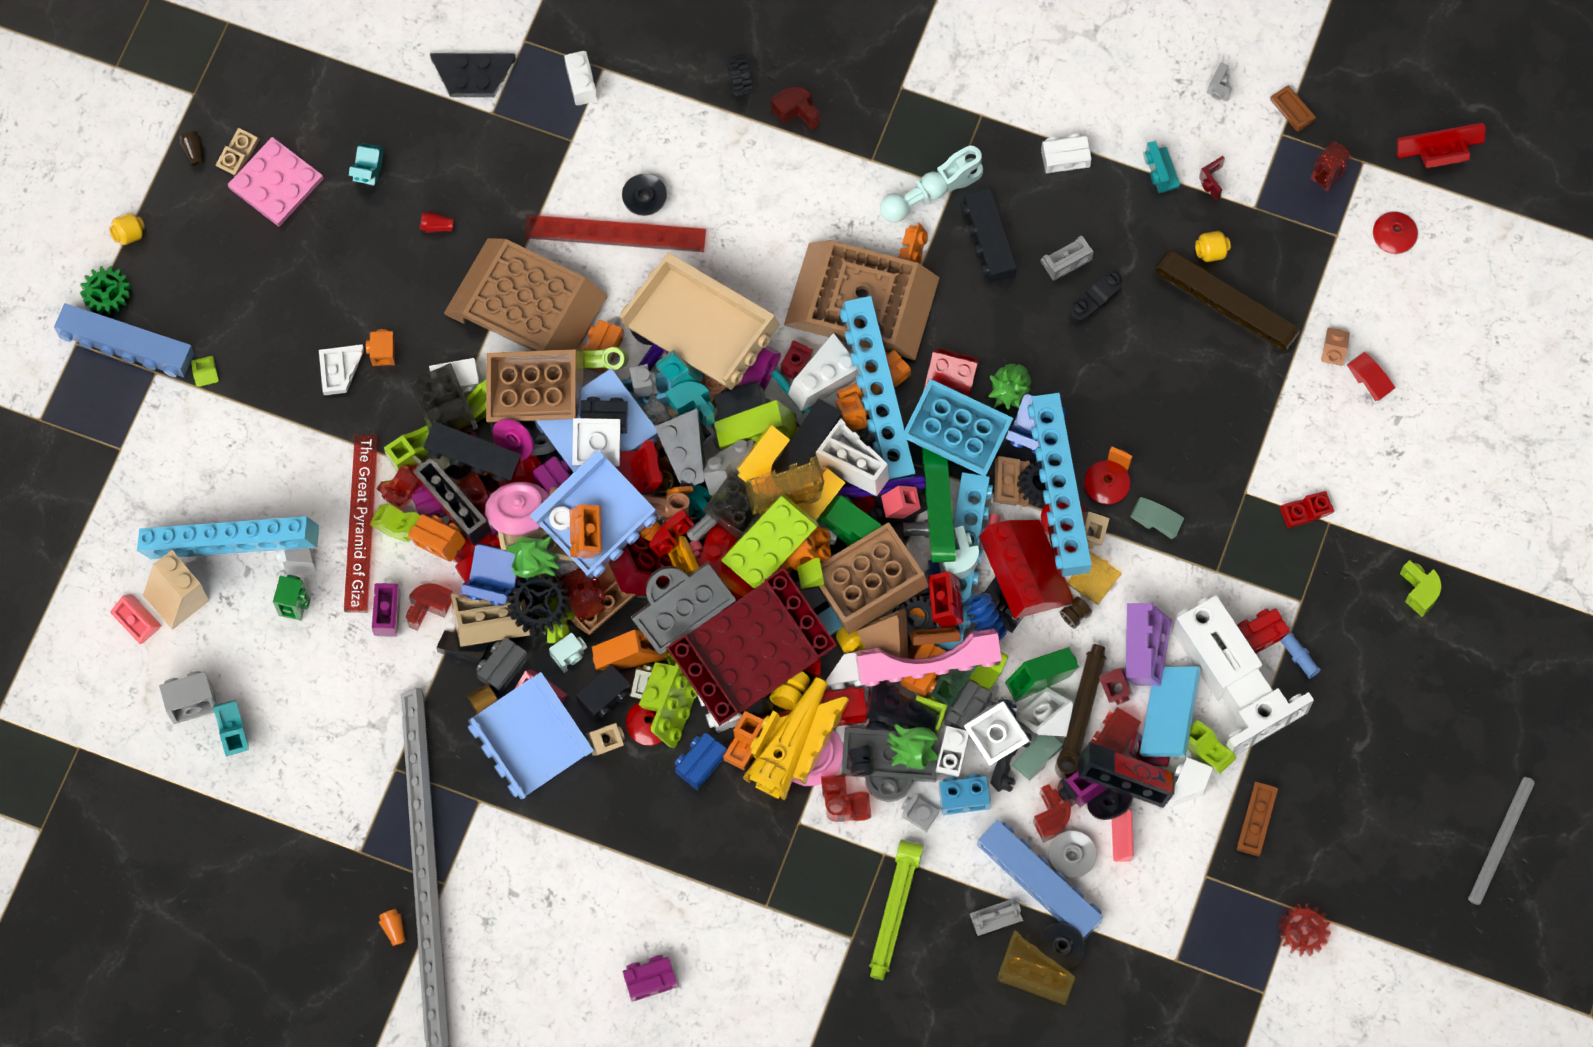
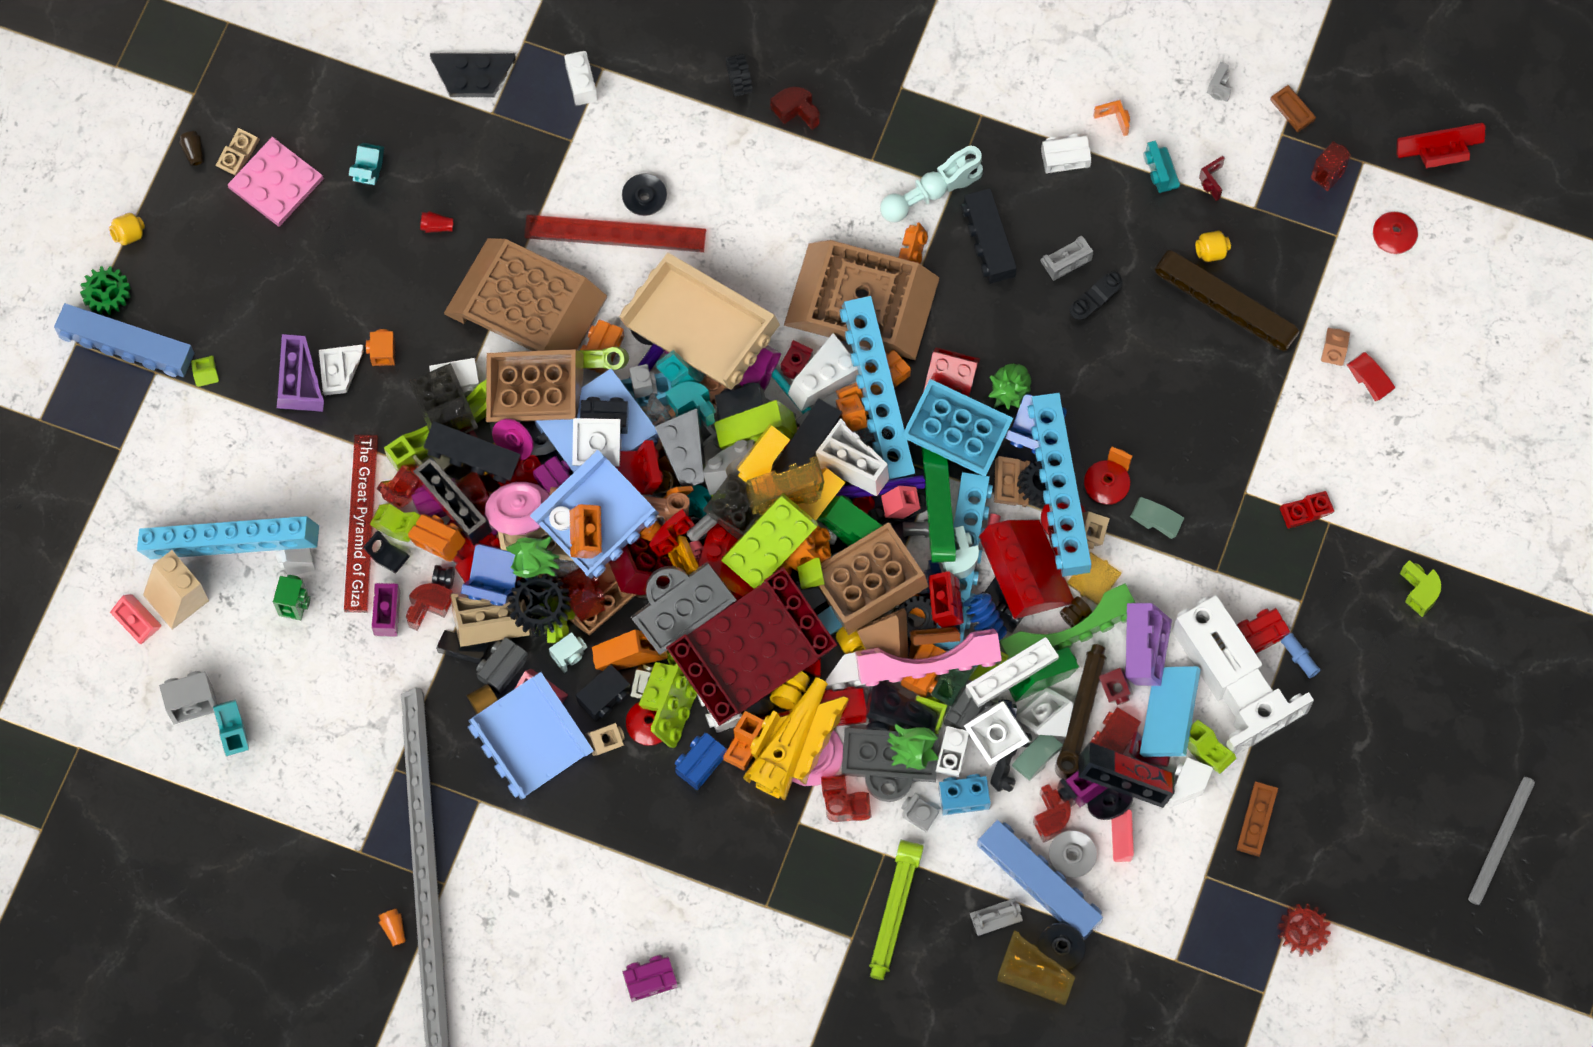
black wheel [847,747,874,777] -> none
none -> medium lavender wedge [277,334,324,412]
none -> black bracket [363,530,410,574]
none -> black wheel [432,565,455,590]
none -> white fence [965,637,1059,707]
none -> bright green arch [999,583,1136,660]
none -> orange bracket [1093,100,1130,136]

